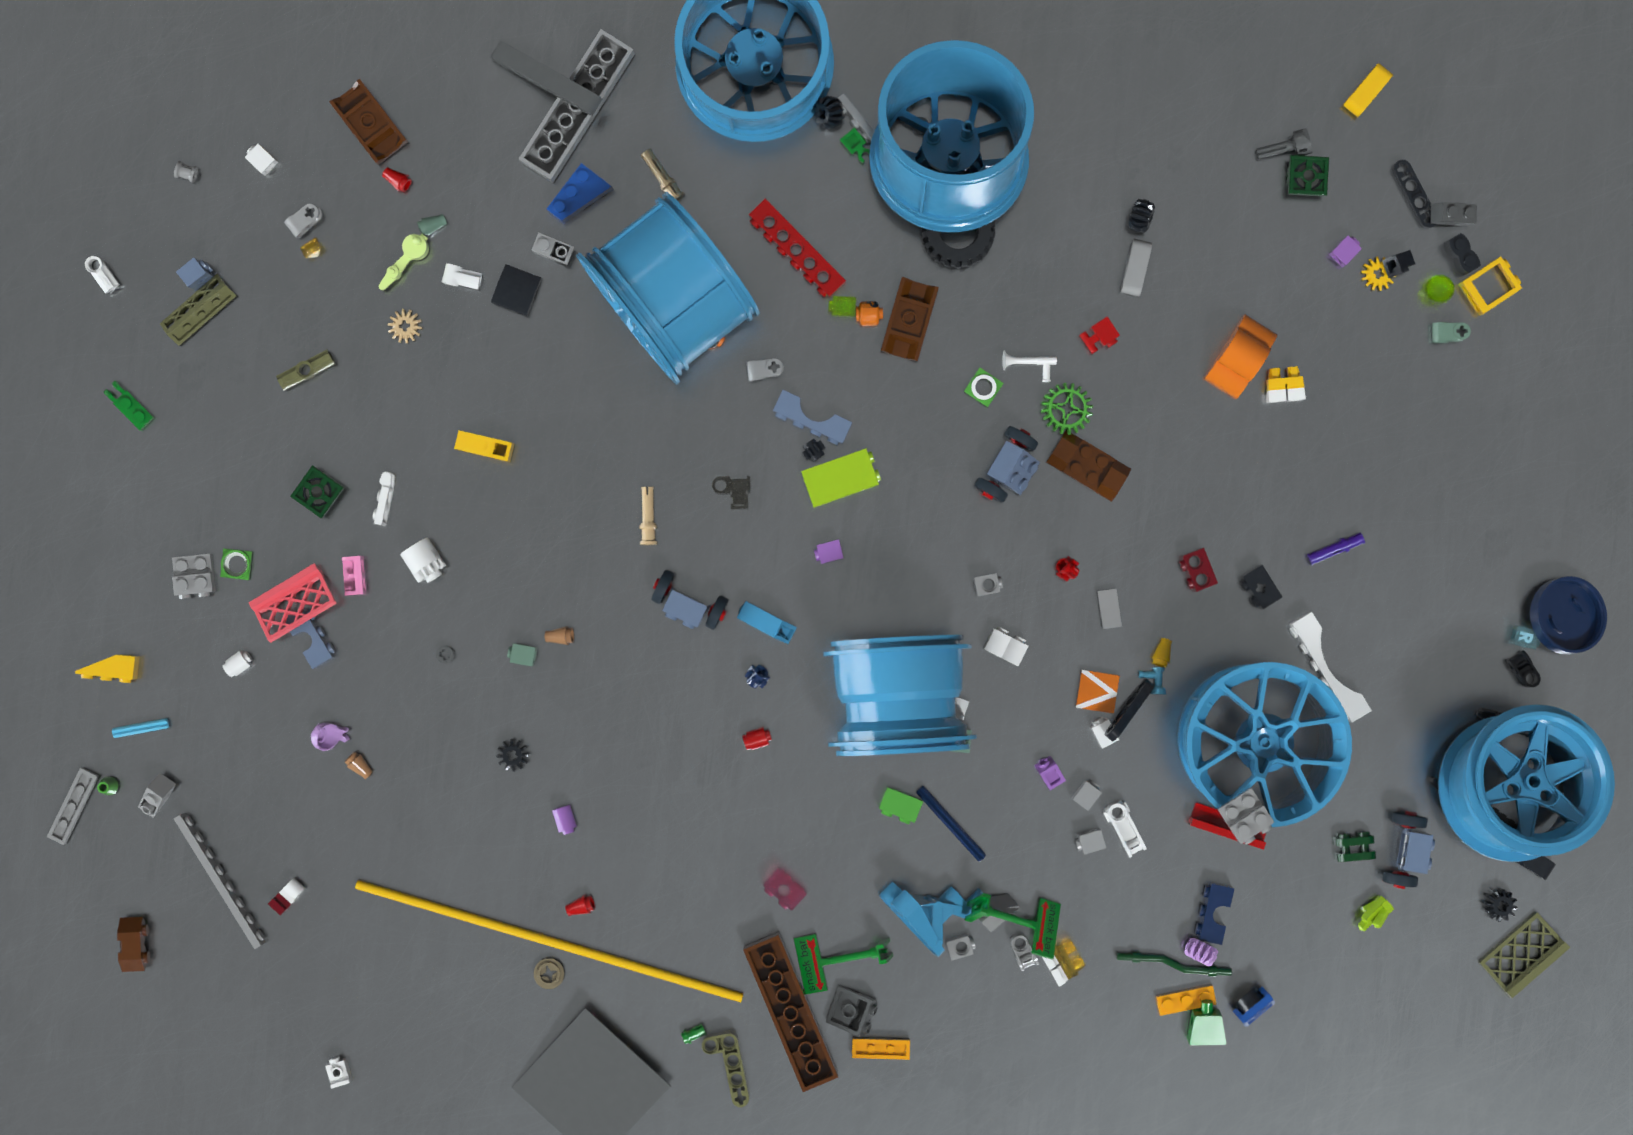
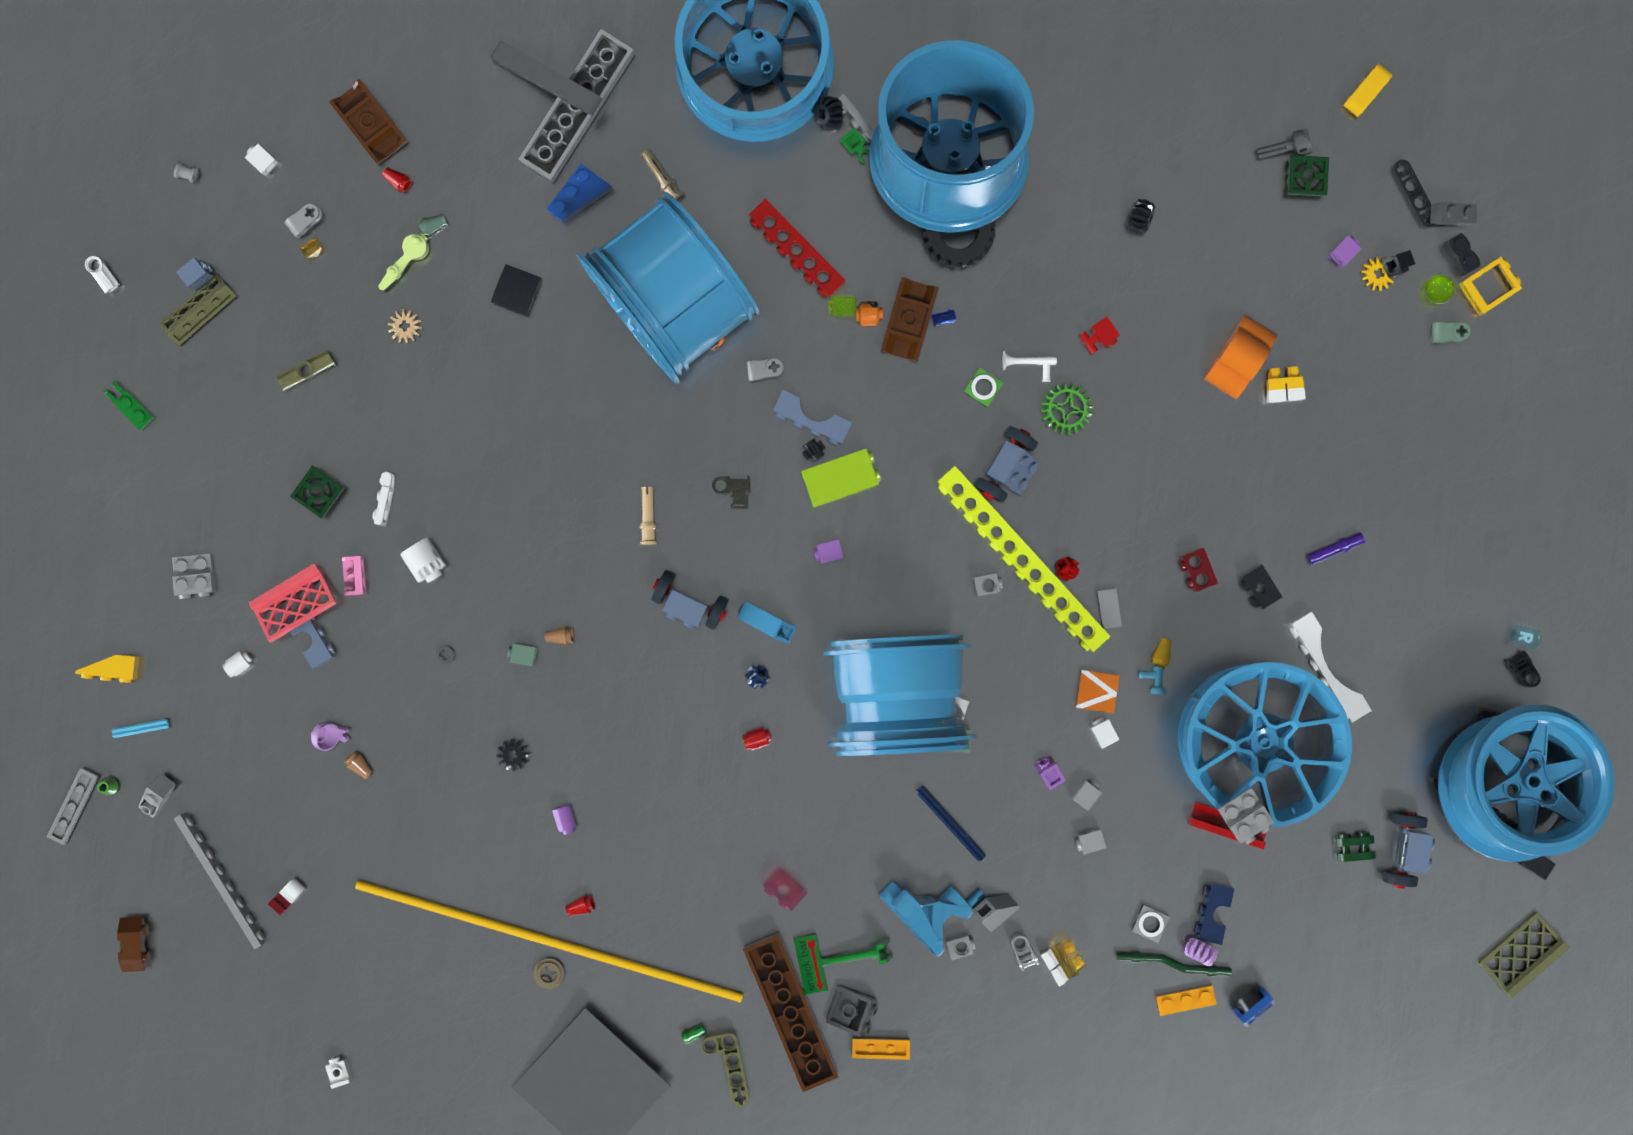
bright green piece [220,548,253,580] -> none
white piece [442,263,482,290] -> none
yellow slope [454,430,515,462] -> none
light grey slope [531,232,574,265] -> none
bright green brick [879,786,923,824] -> none
green piece [965,893,1061,960] -> none
white brick [983,627,1029,666] -> none
reddish brown piece [1046,430,1131,502] -> none
white piece [1103,800,1147,858] -> none
black beam [1104,679,1154,742] -> none
light grey beam [1120,238,1153,297] -> none
torso [1187,1000,1226,1045] -> none
lime rock [1358,895,1394,931] -> none
black gear [1484,889,1518,922] -> none
dark blue piece [1530,576,1607,655] -> none
none -> clear blue pin [932,309,957,326]
none -> neon yellow brick [937,466,1111,652]
none -> piece [1132,905,1170,943]

